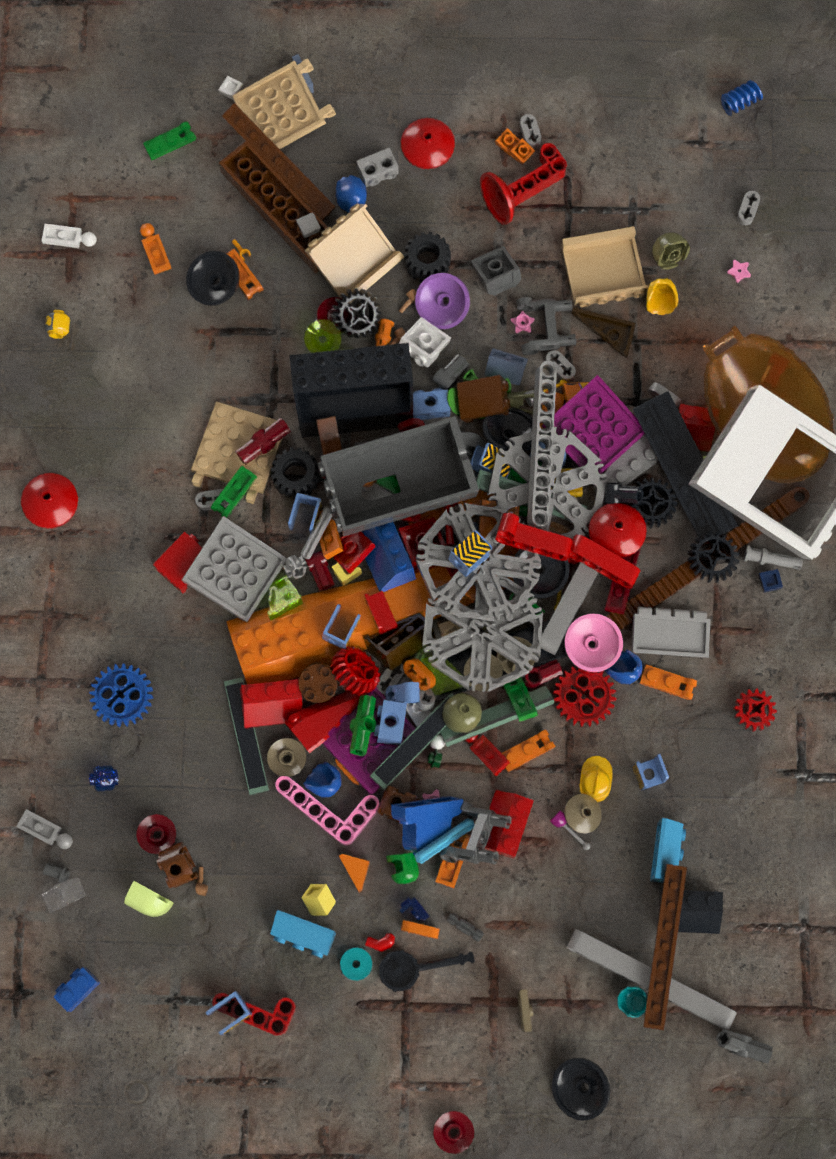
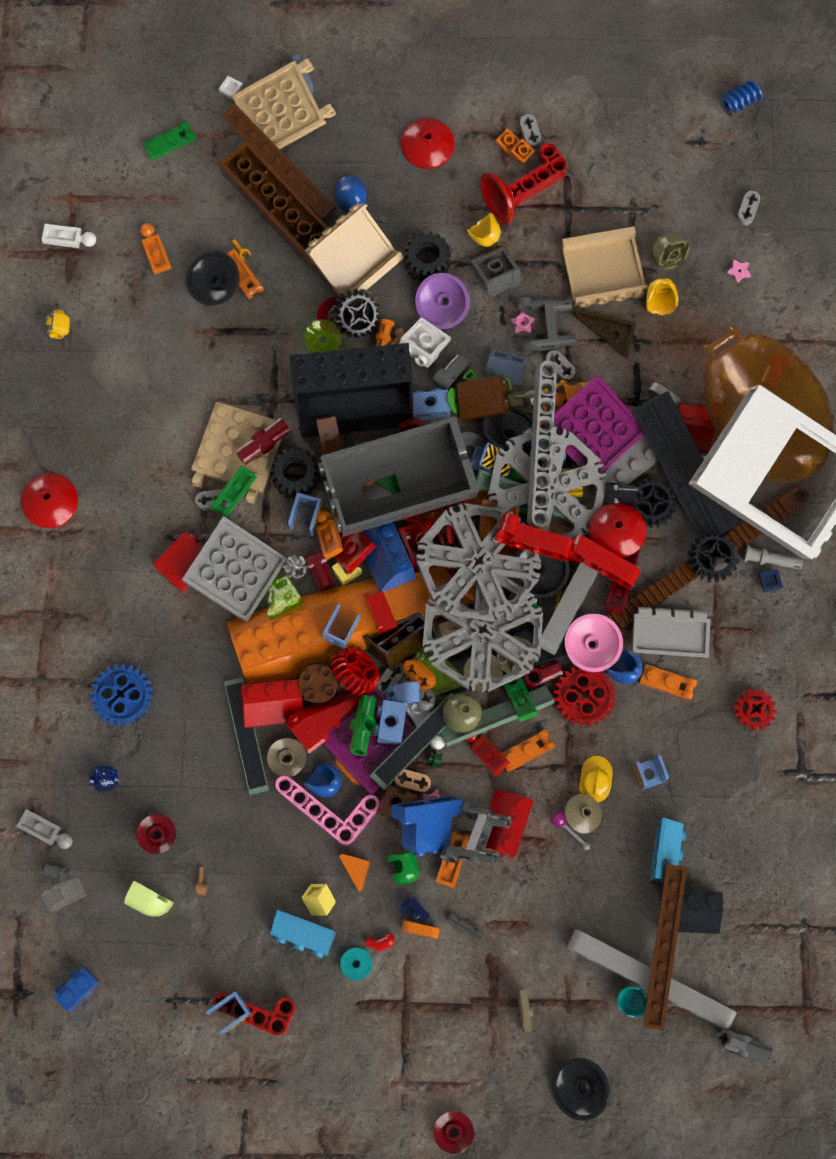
reddish brown brick [156,842,198,888] -> none
light grey tile [296,212,321,238] -> none
light grey axle [301,507,332,559] -> none
light grey brick [356,148,399,187] -> none
black piece [379,950,475,992] -> none
medium nougat hand [399,289,417,314] -> none
medium azure axle [415,818,475,864] -> none
piece [448,530,492,577] -> none
none -> light nougat beam [394,769,431,793]
none -> yellow hair [467,213,501,247]

